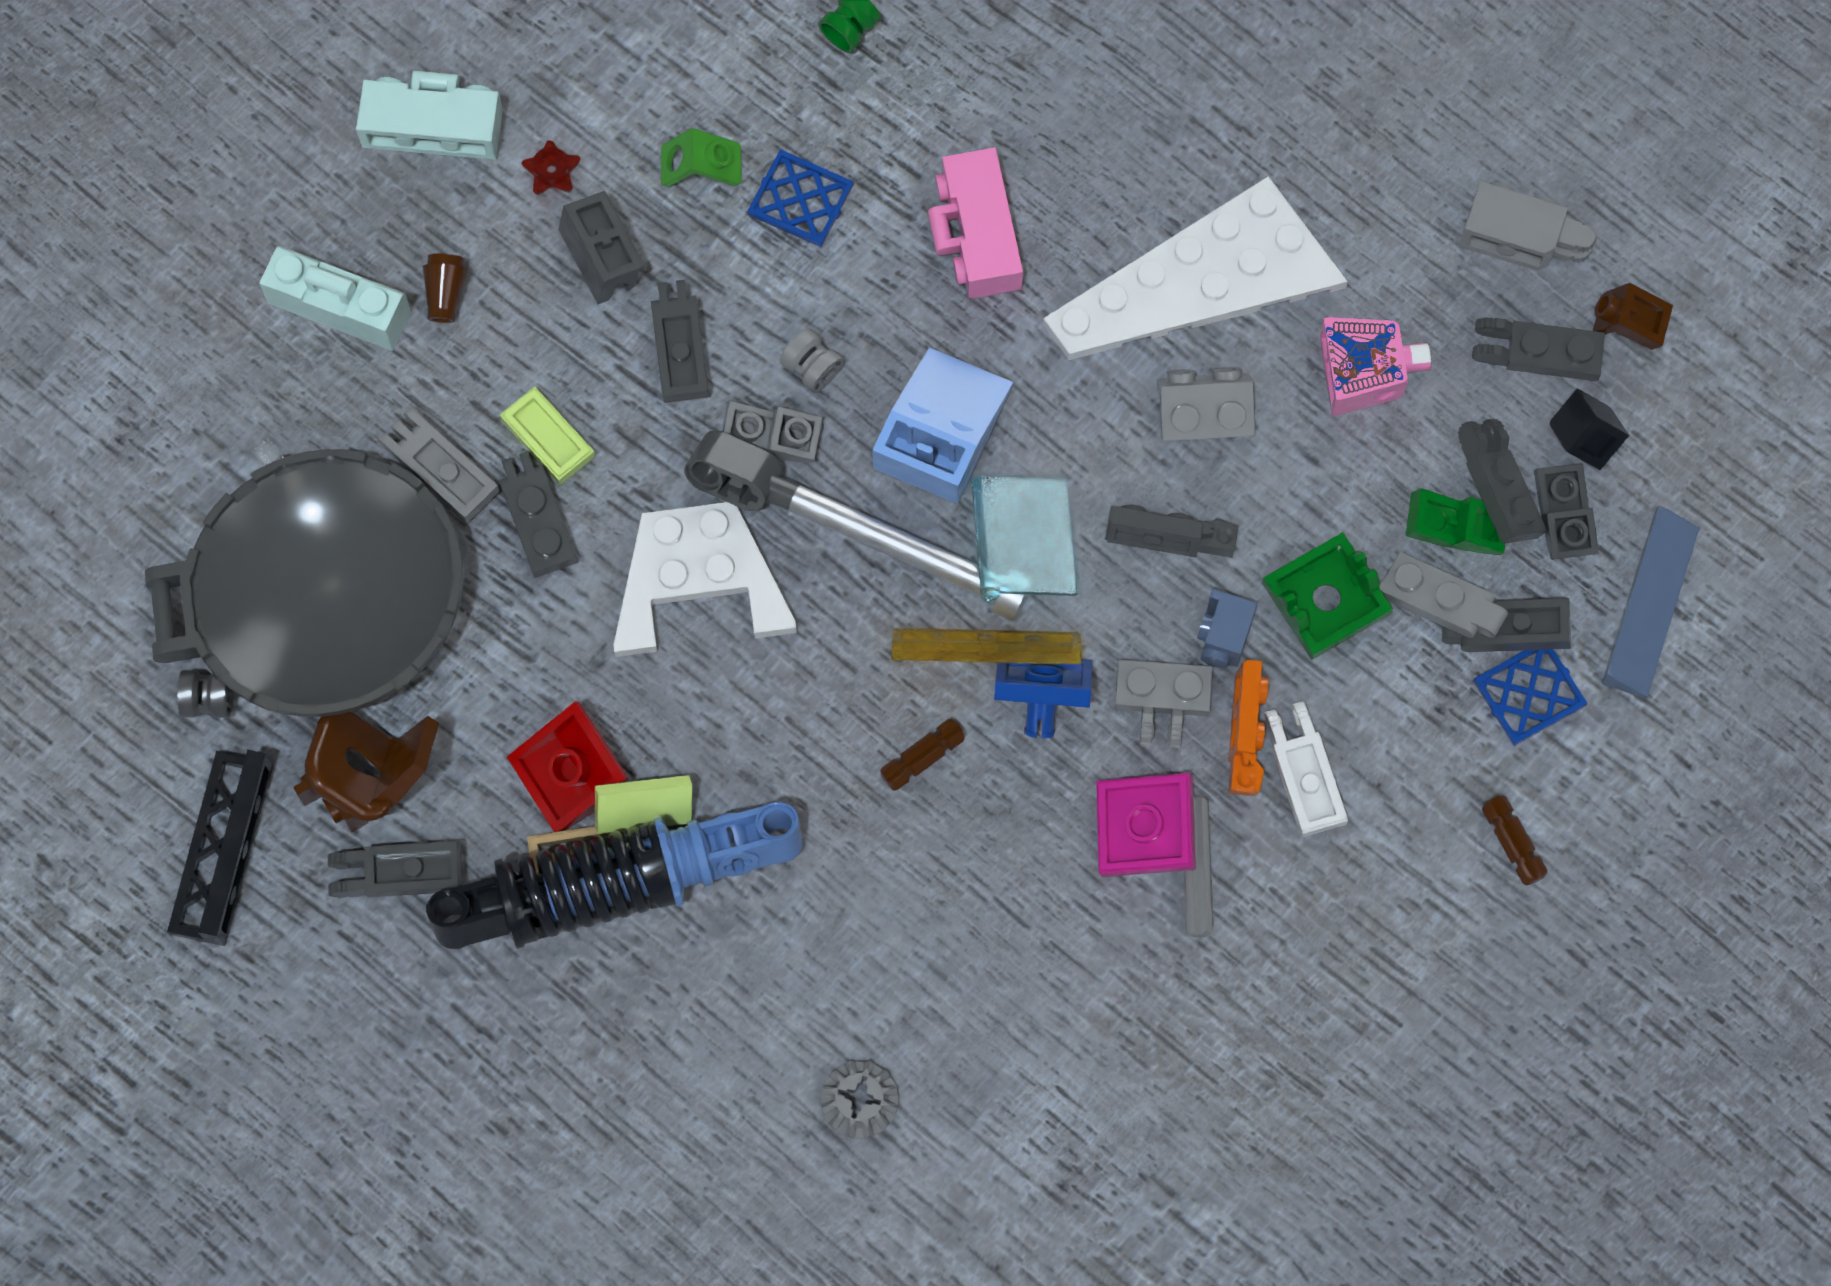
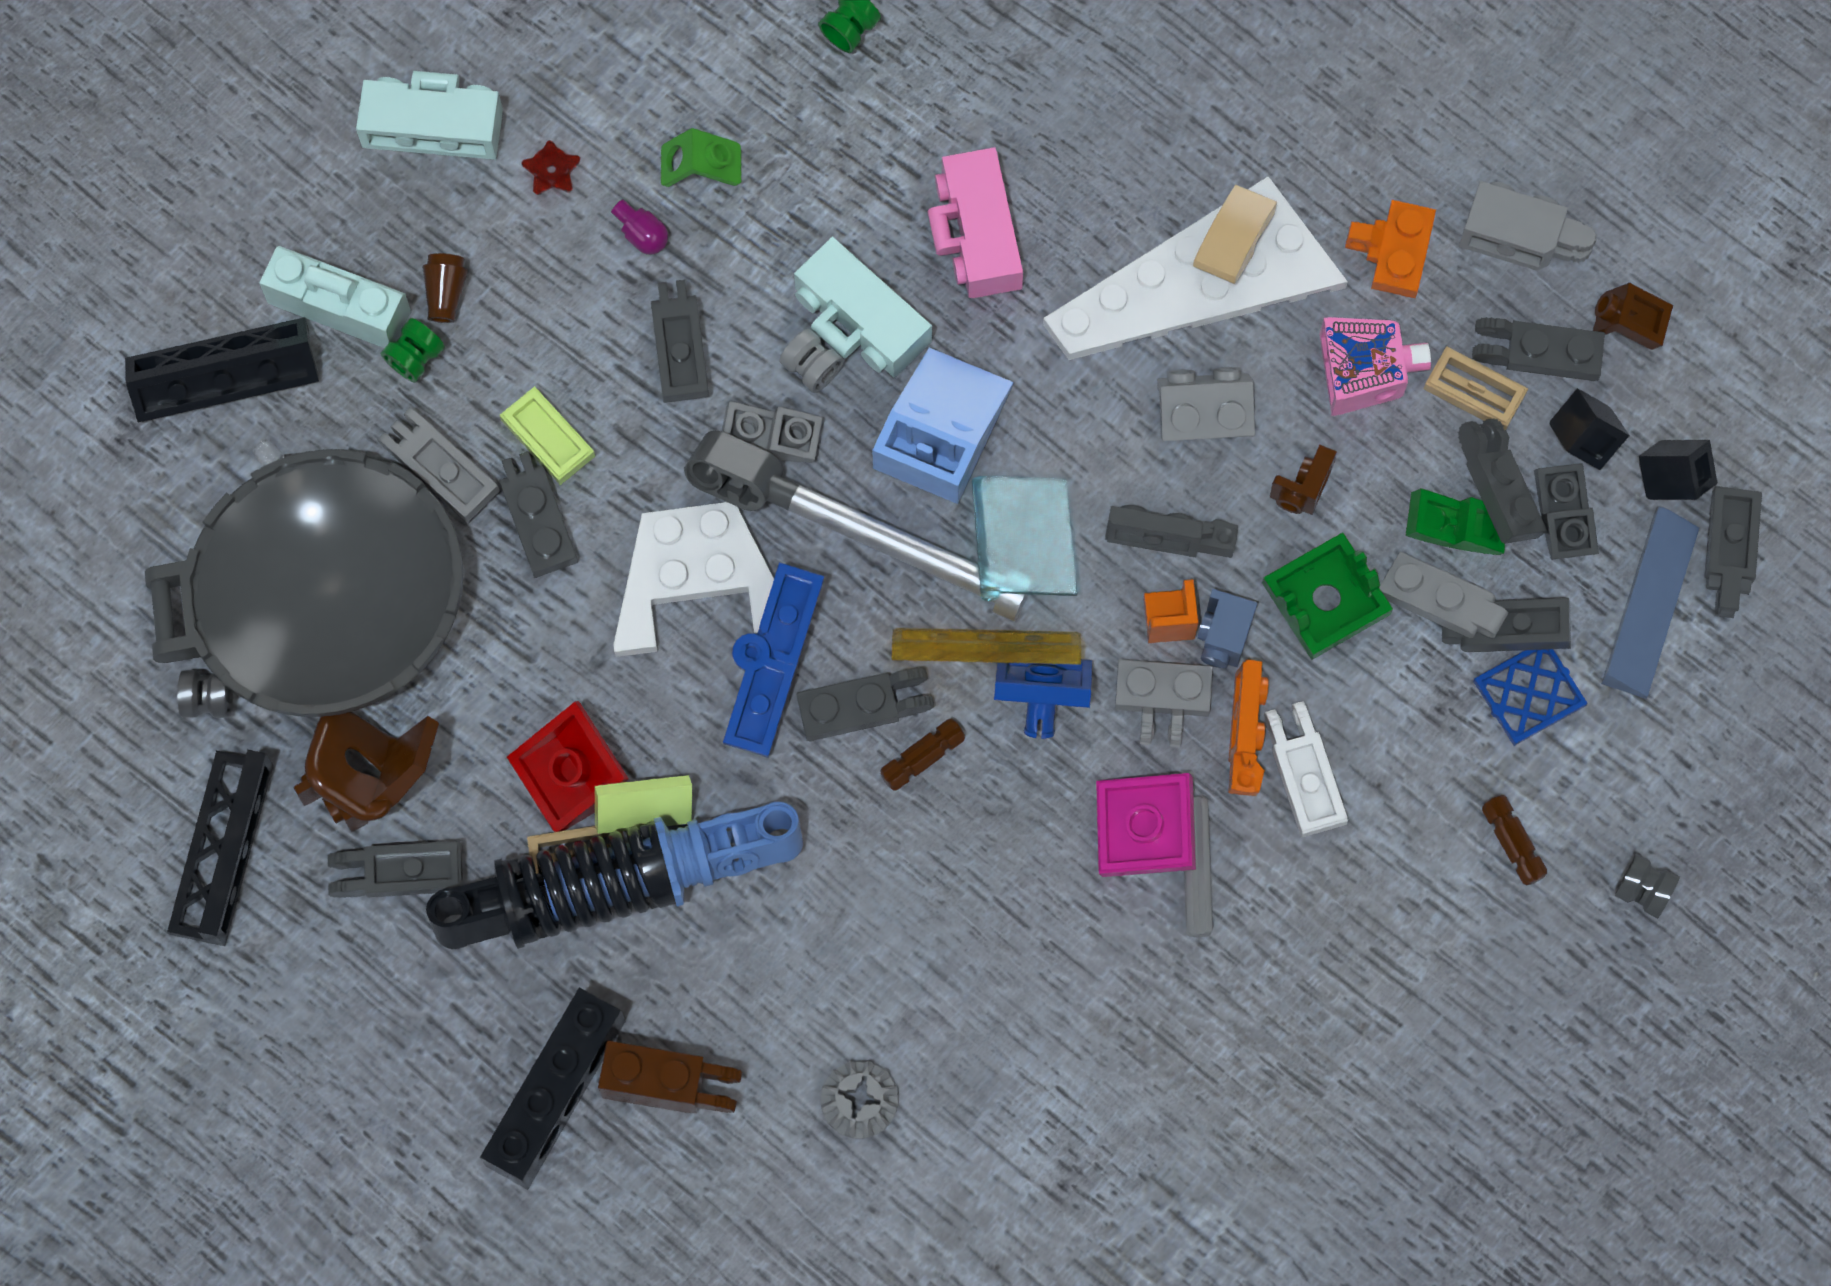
dark grey hinge [558,191,645,304] -> none
blue window [747,149,854,247] -> none
none -> black fence [125,317,319,423]
none -> green wheel [380,318,445,383]
none -> black brick [480,987,626,1190]
none -> reddish brown hinge [598,1040,742,1113]
none -> magenta cylinder [611,199,668,255]
none -> blue hinge [723,563,824,758]
none -> light aqua piece [794,236,932,378]
none -> dark grey hinge [796,667,935,742]
none -> orange panel [1143,579,1198,643]
none -> tan slope [1193,185,1277,284]
none -> reddish brown bracket [1270,445,1337,515]
none -> orange hinge [1345,200,1436,299]
none -> tan tile [1423,346,1528,430]
none -> dark grey wheel [1615,854,1680,919]
none -> black panel [1639,440,1718,500]
none -> dark grey hinge [1705,486,1762,618]

